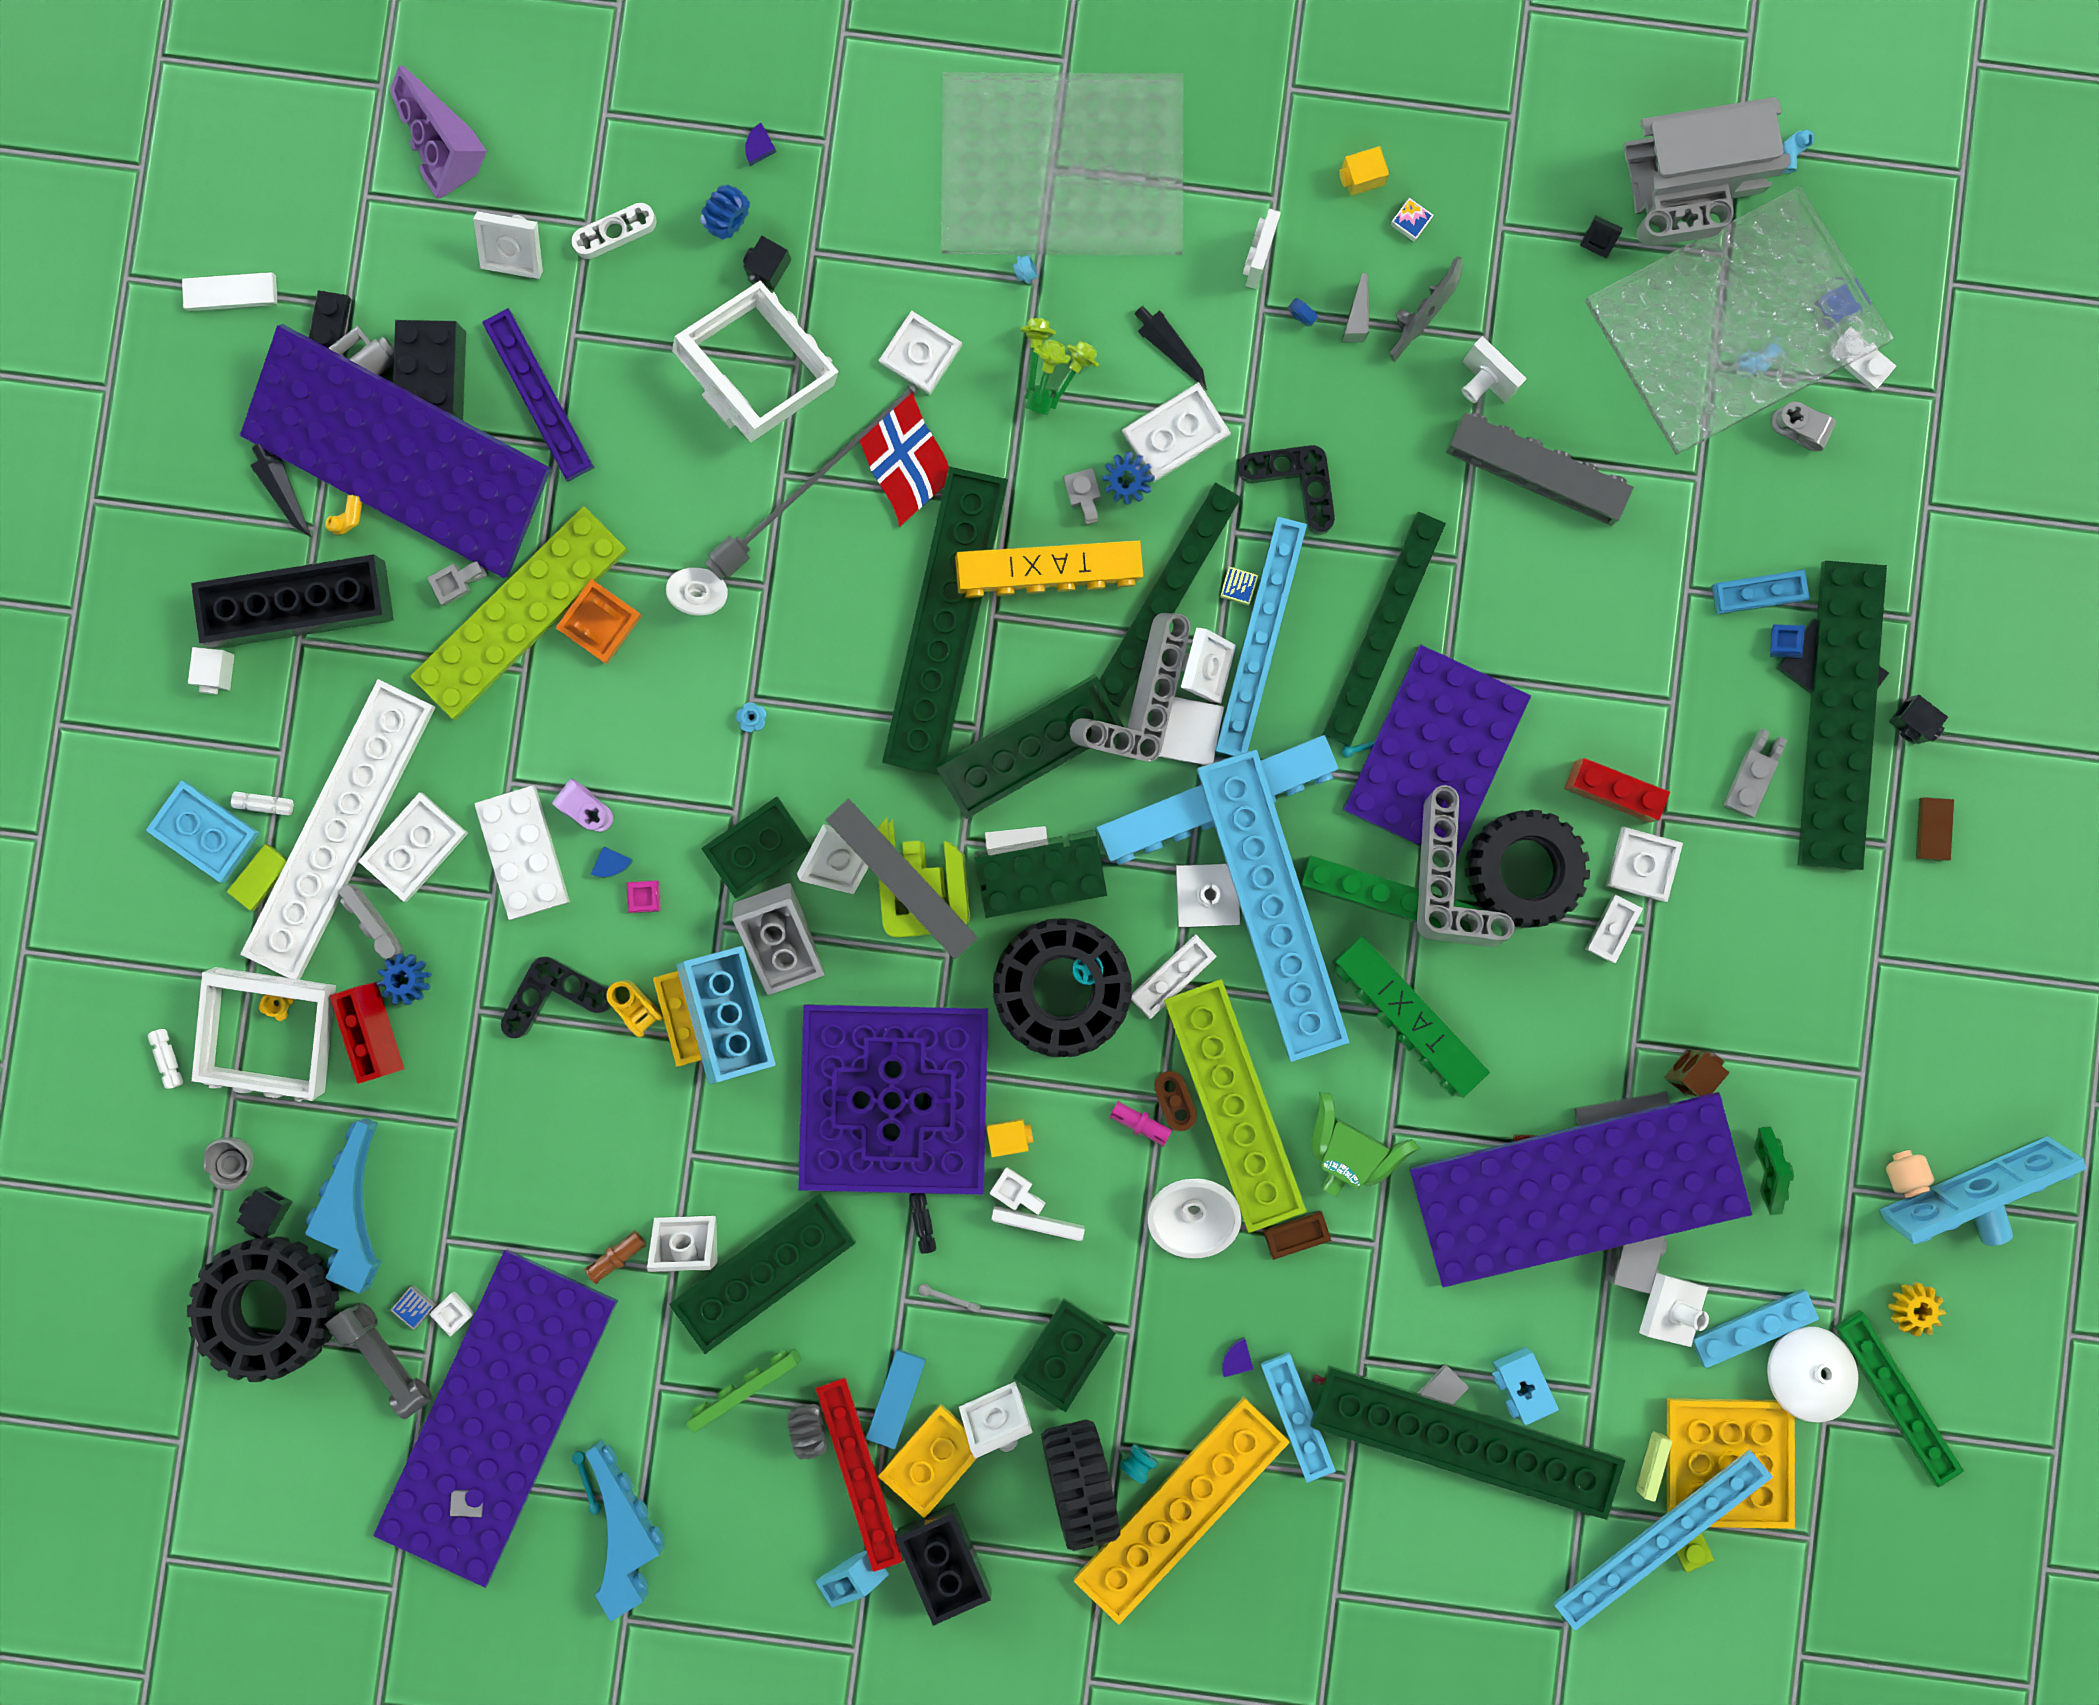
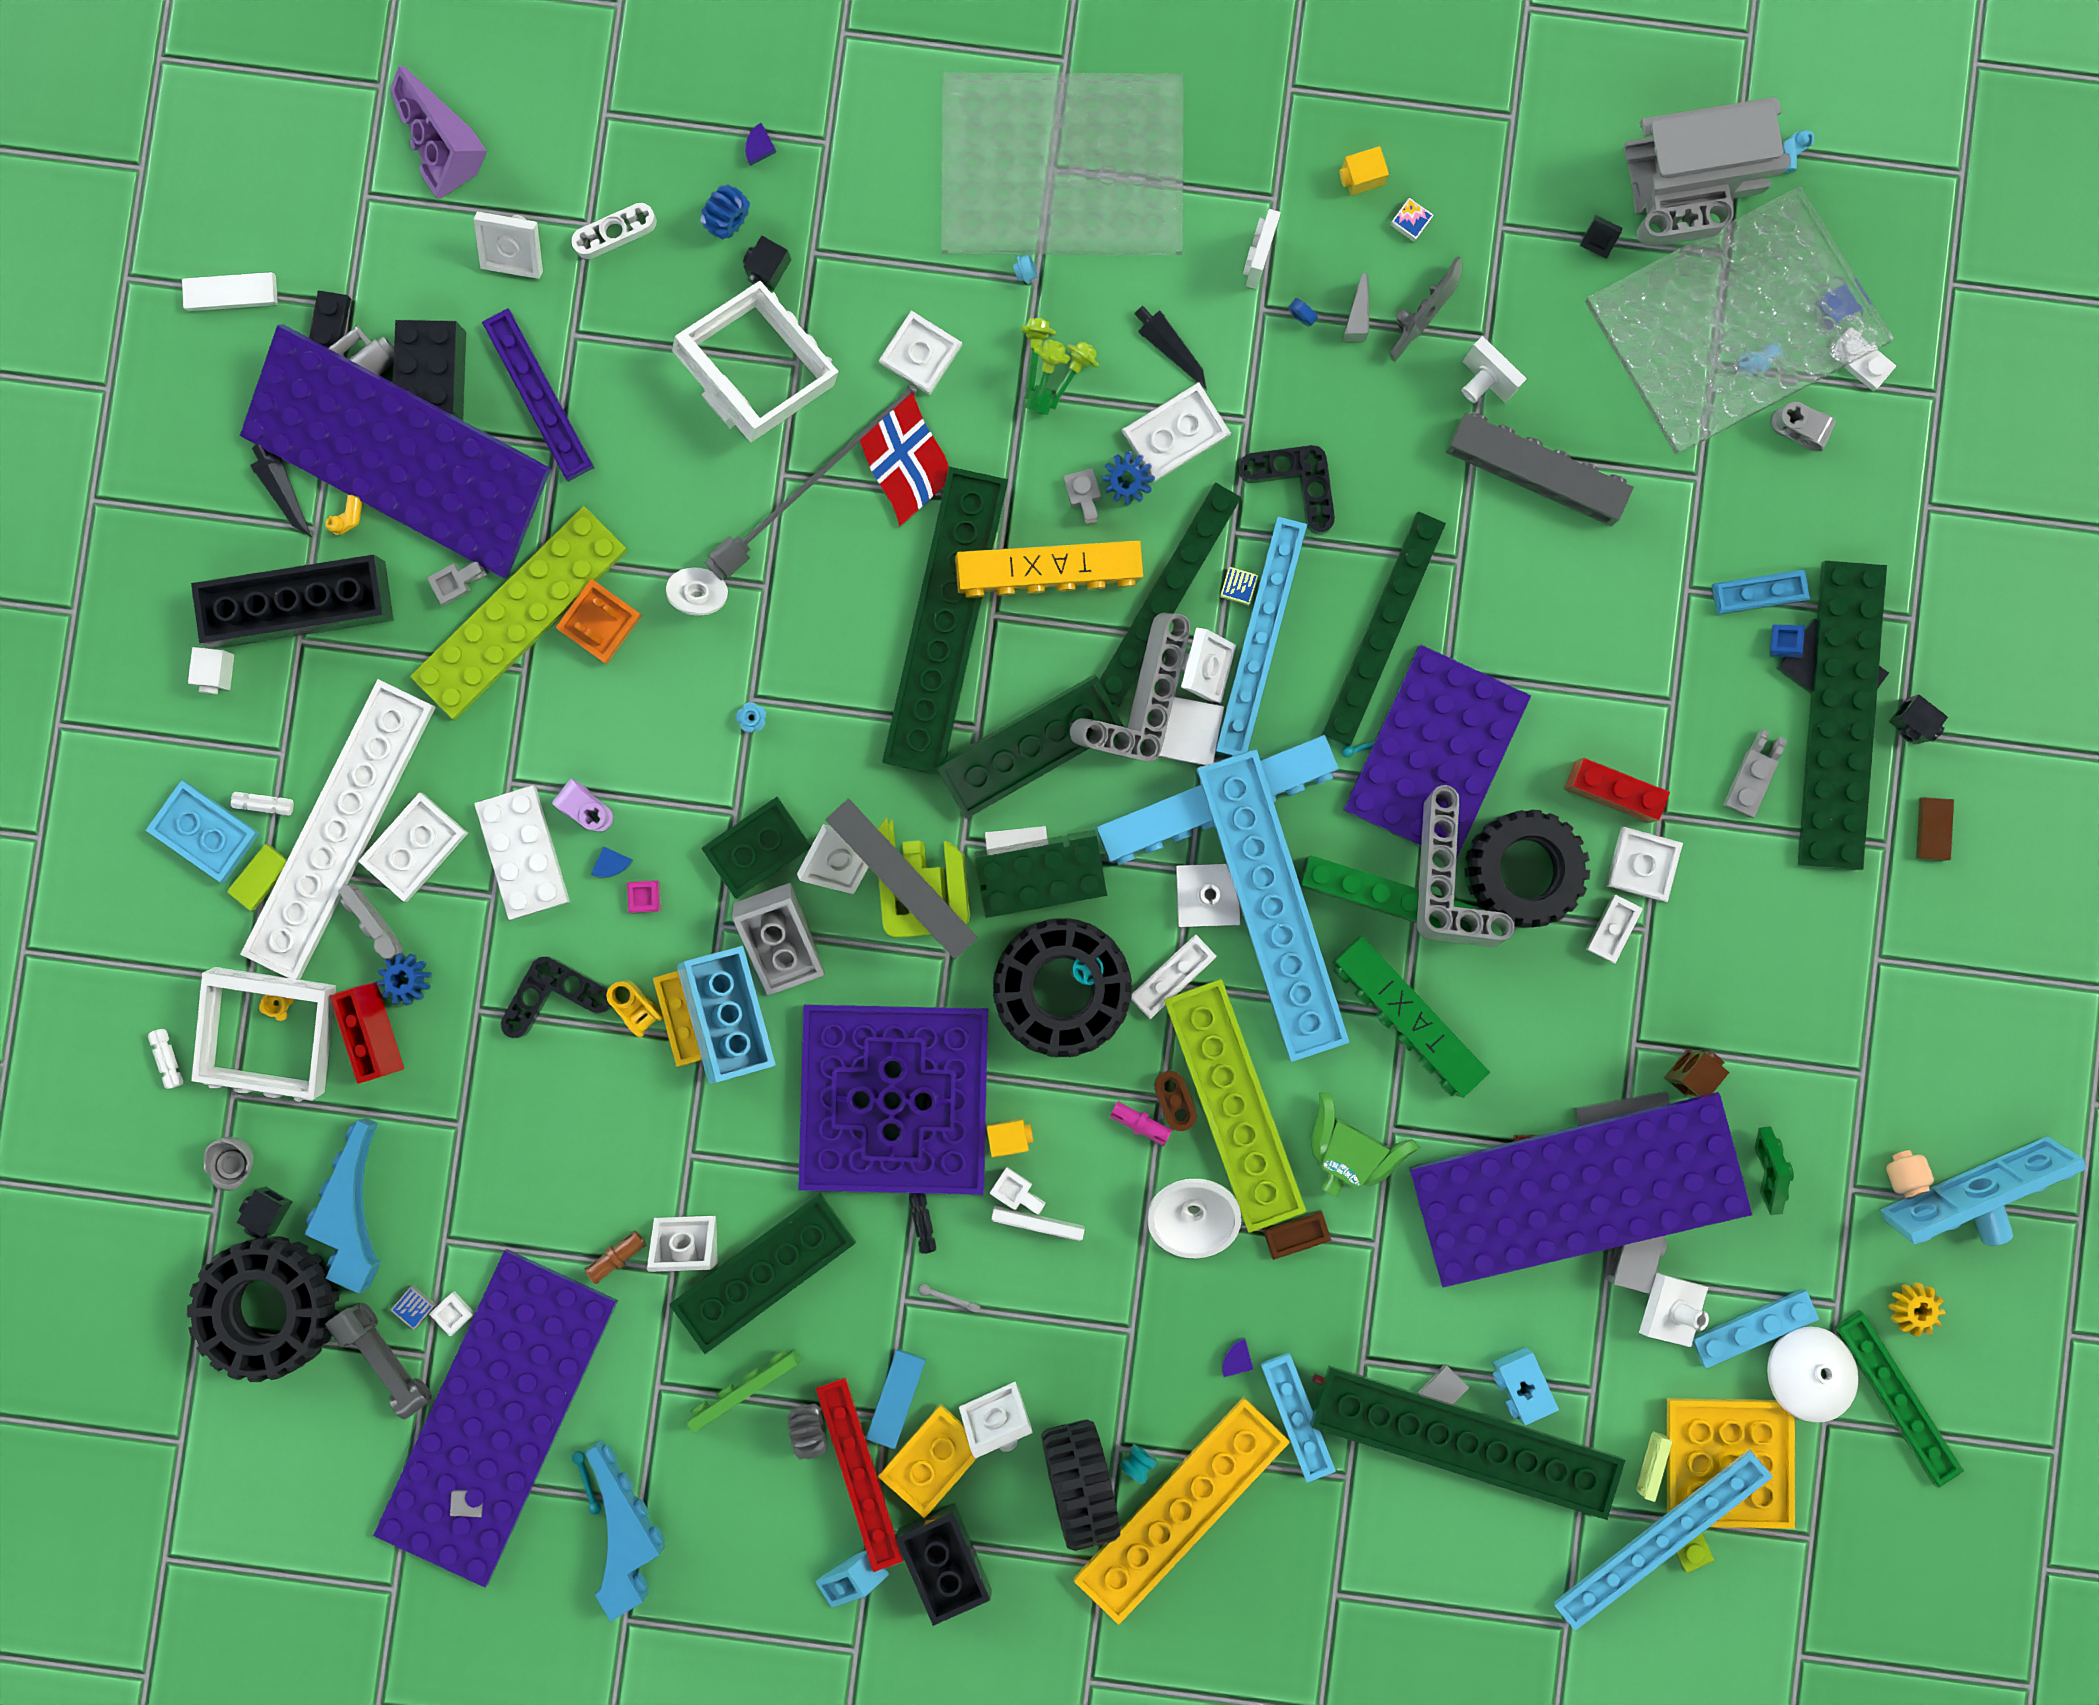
dark green plate [1013,1298,1116,1412] -> none

